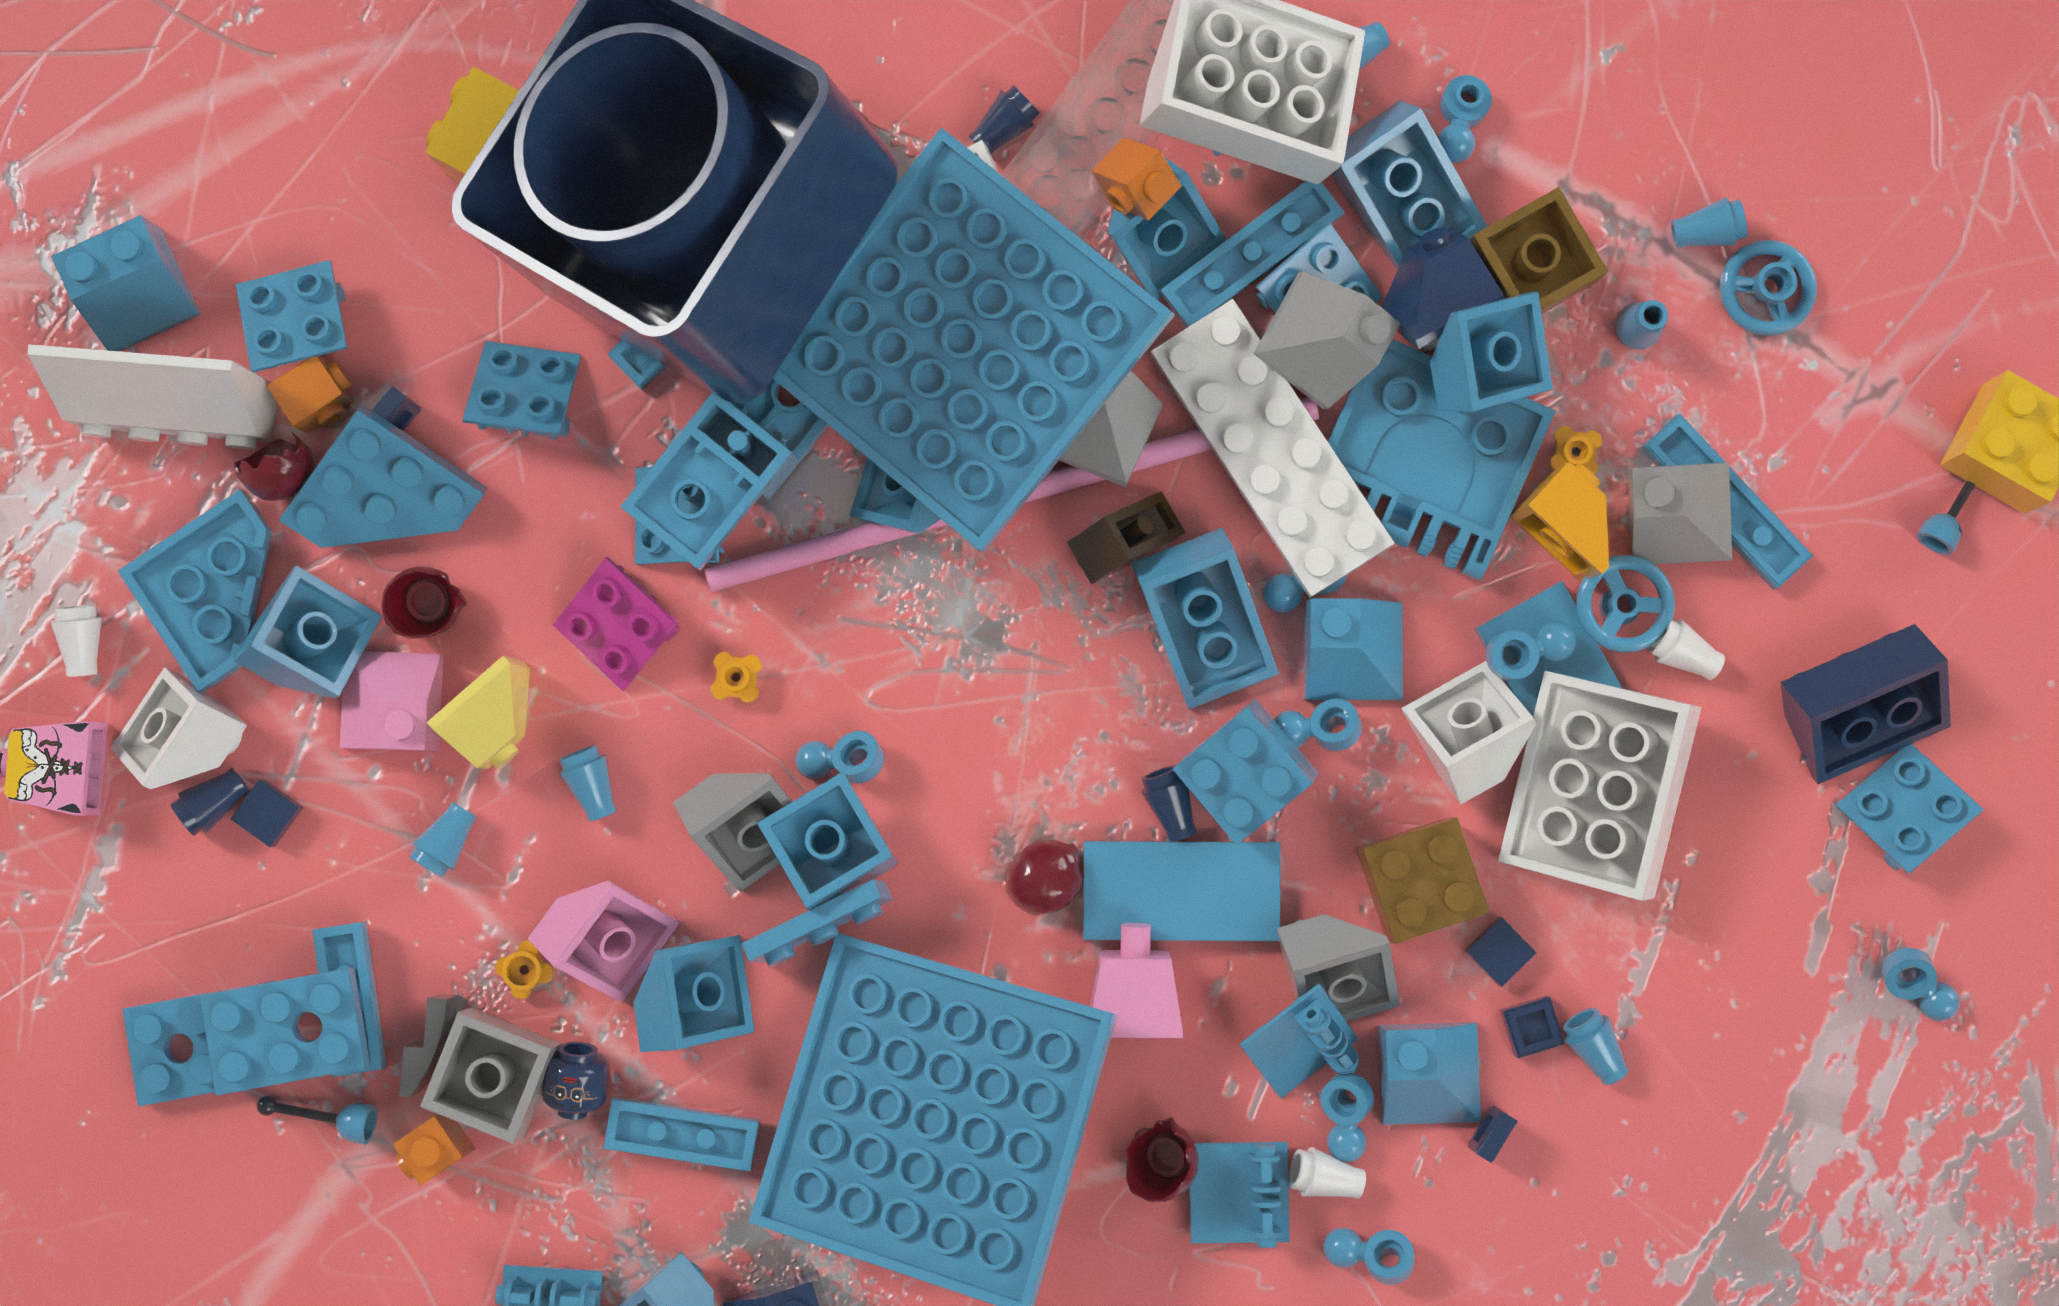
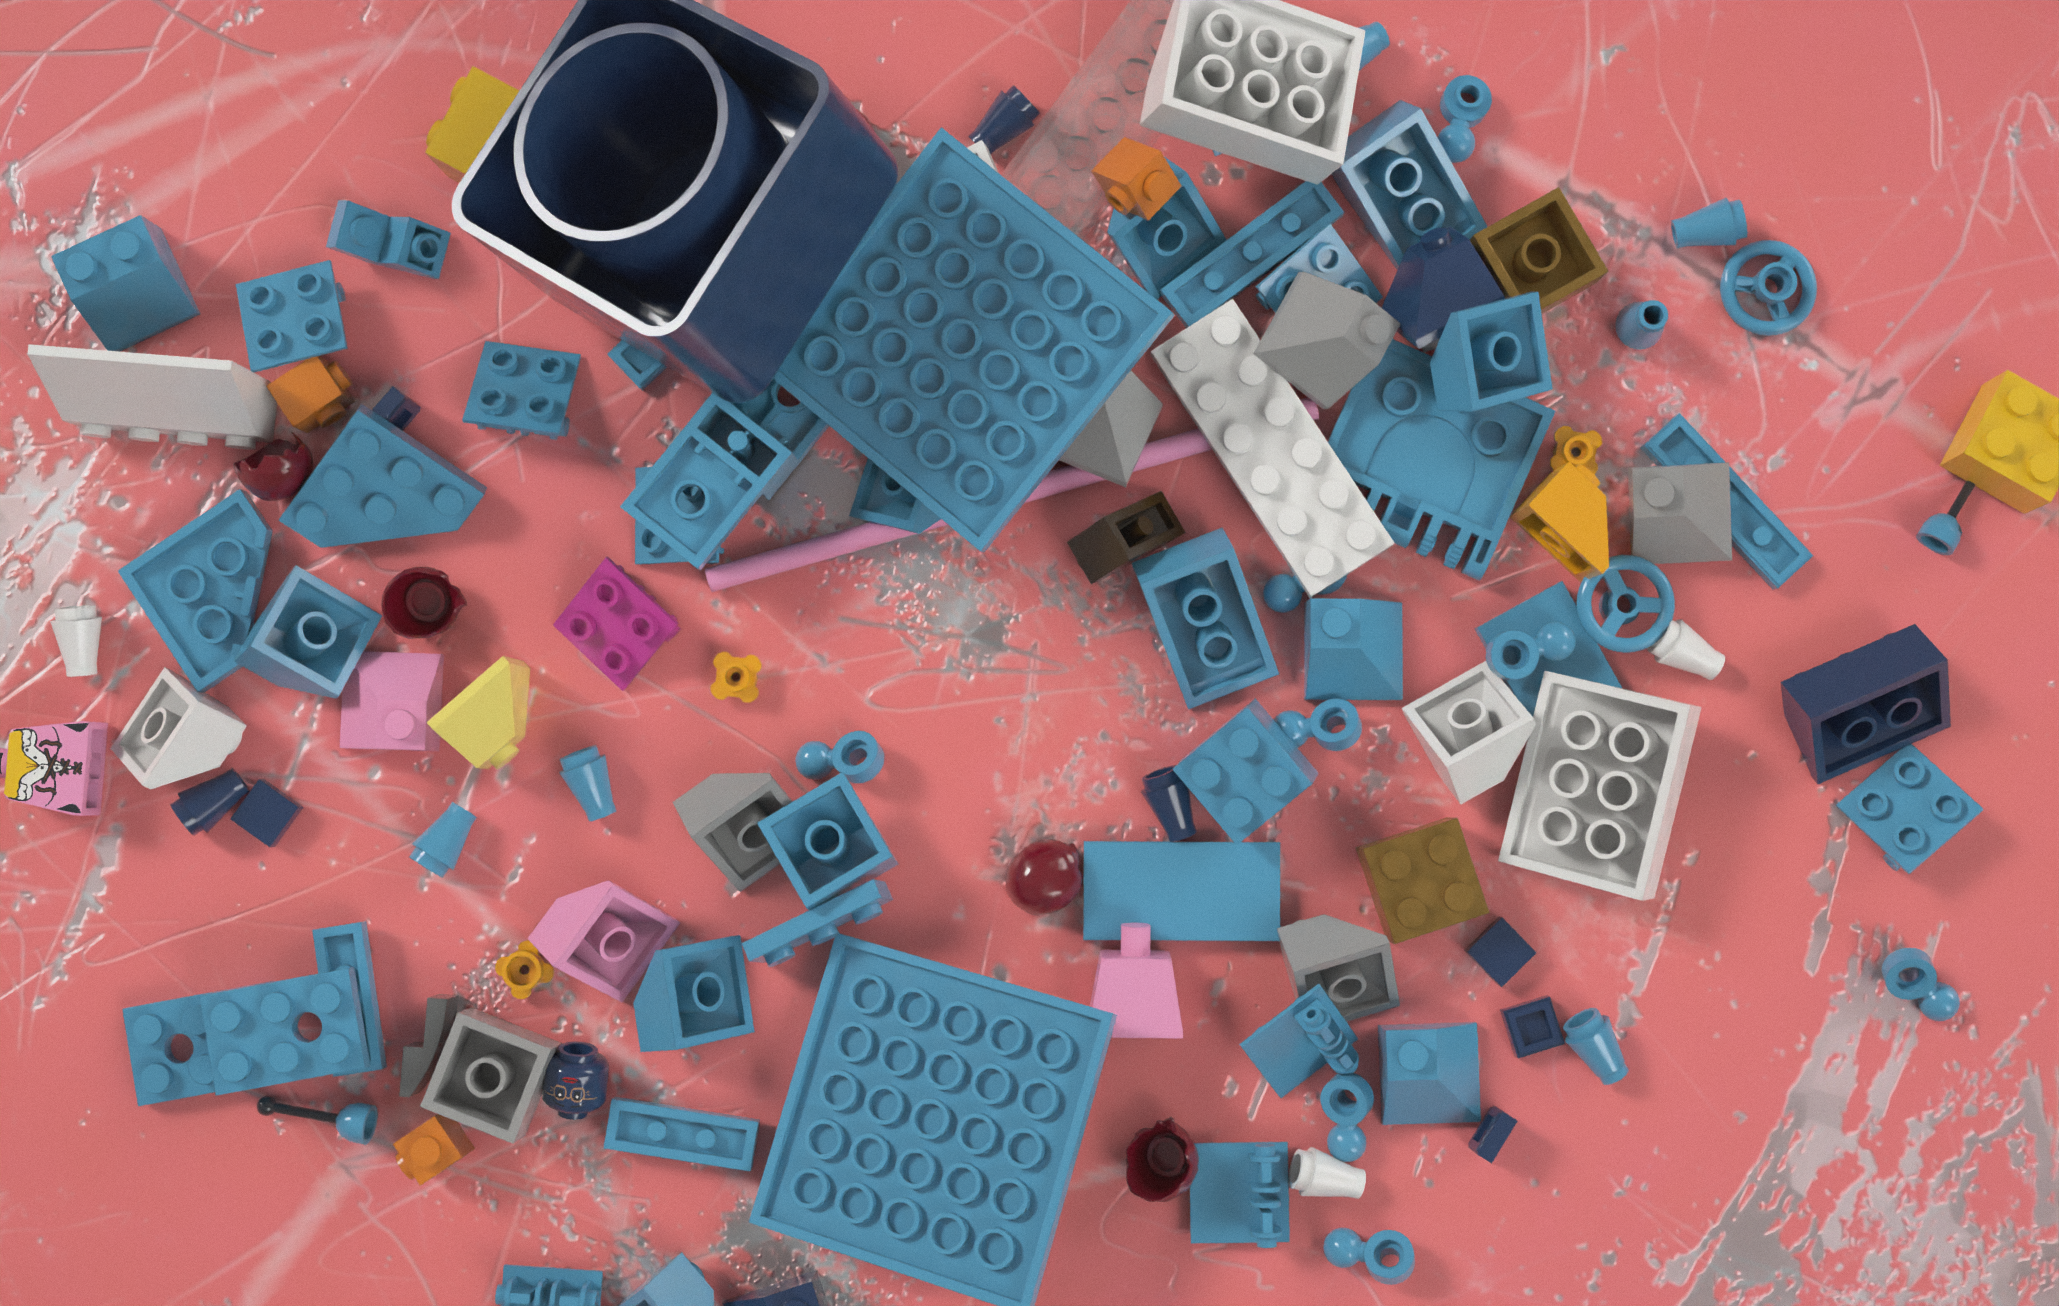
none -> dark azure slope [326,200,451,279]

